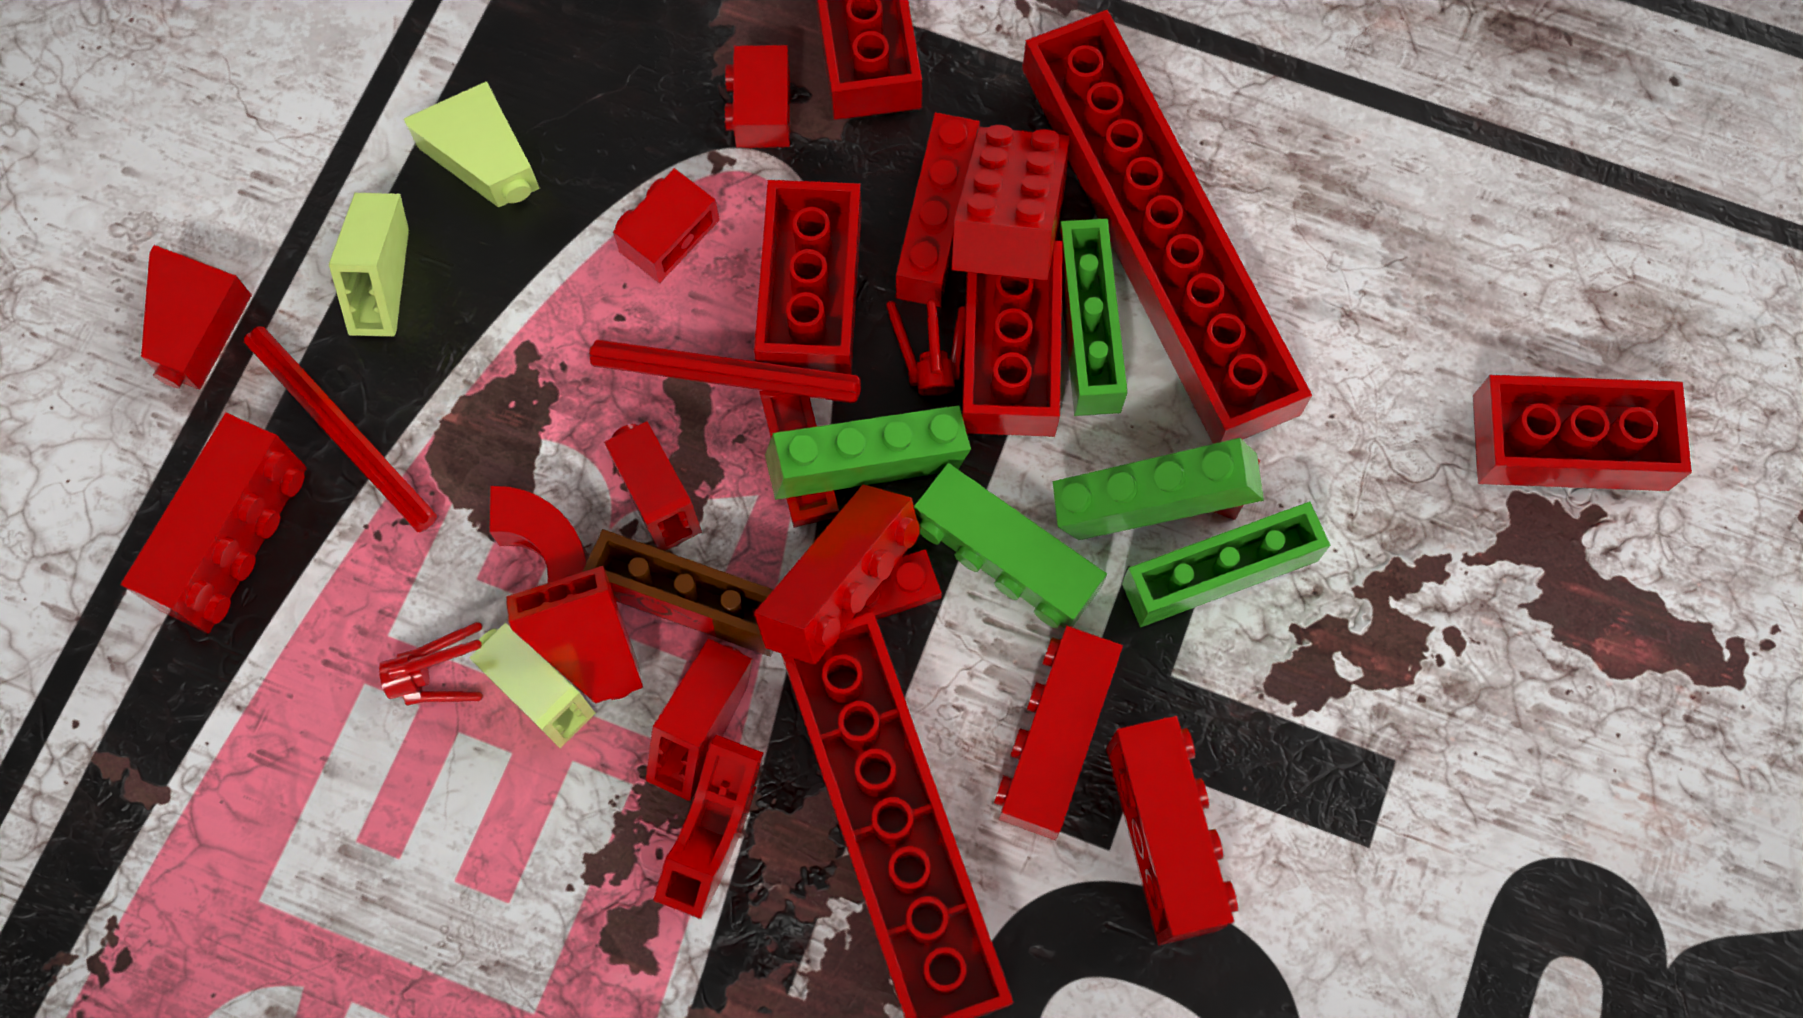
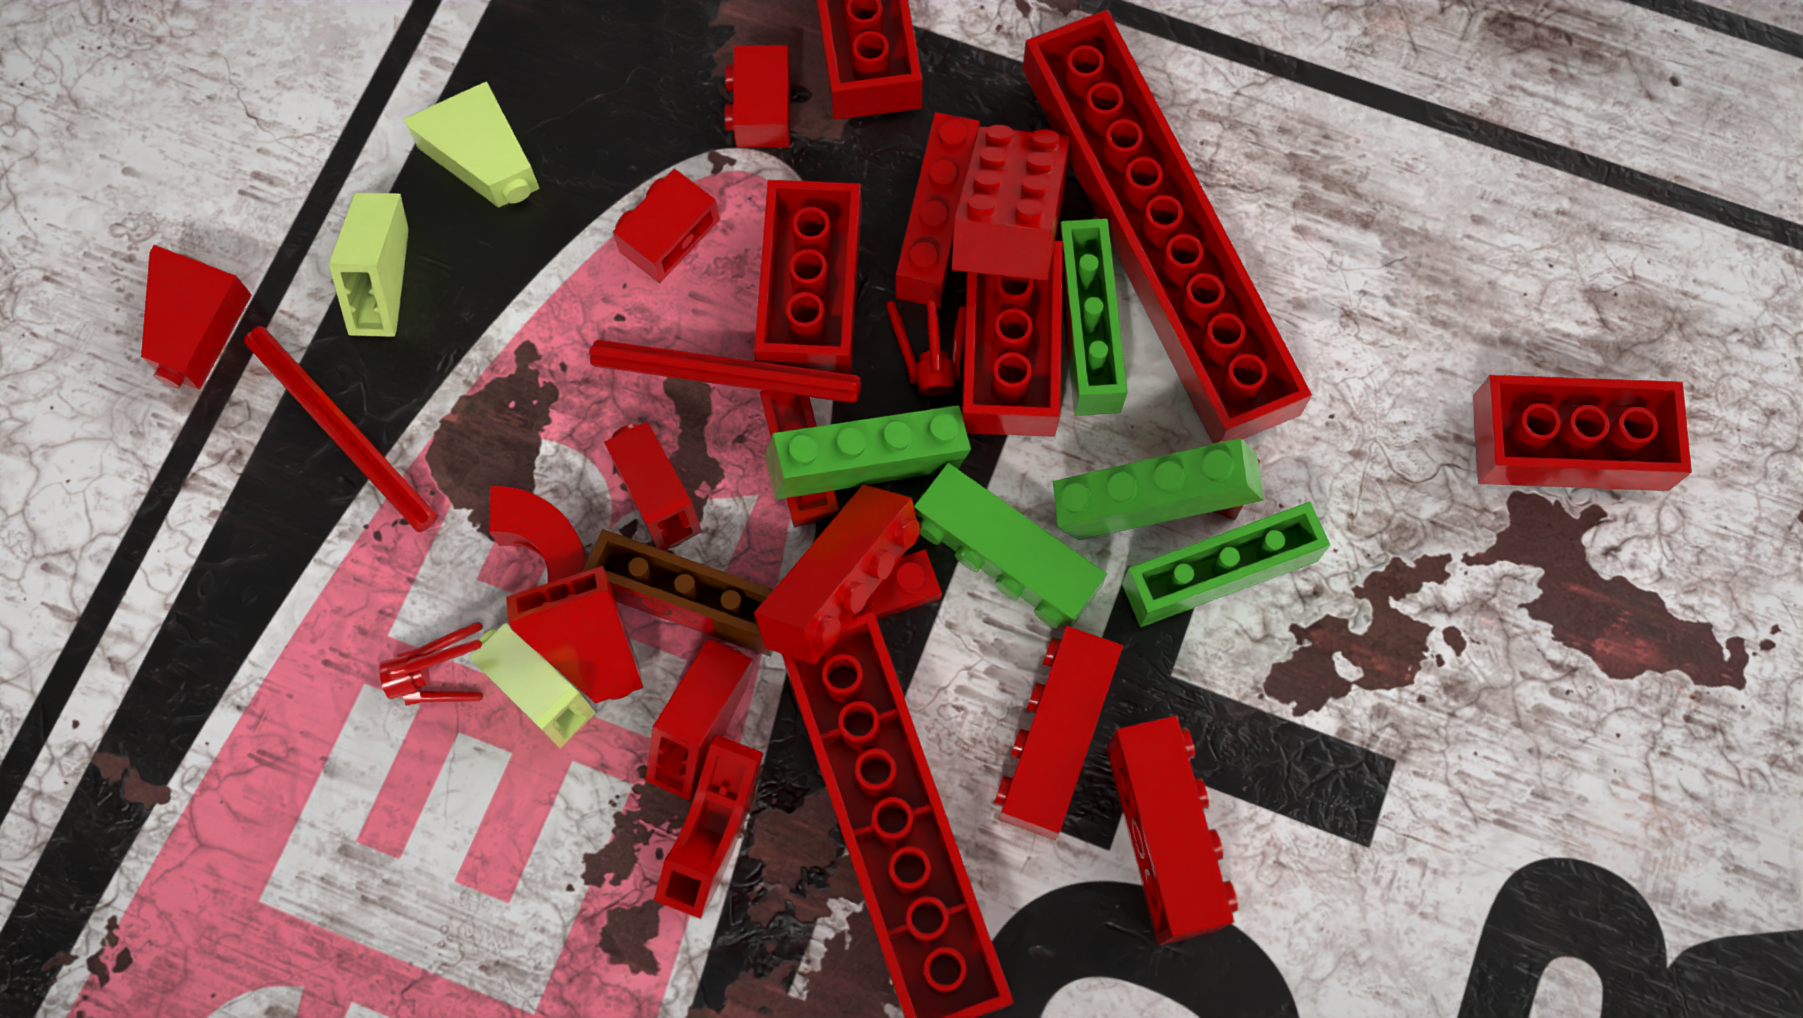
red brick [120,412,307,634] -> none

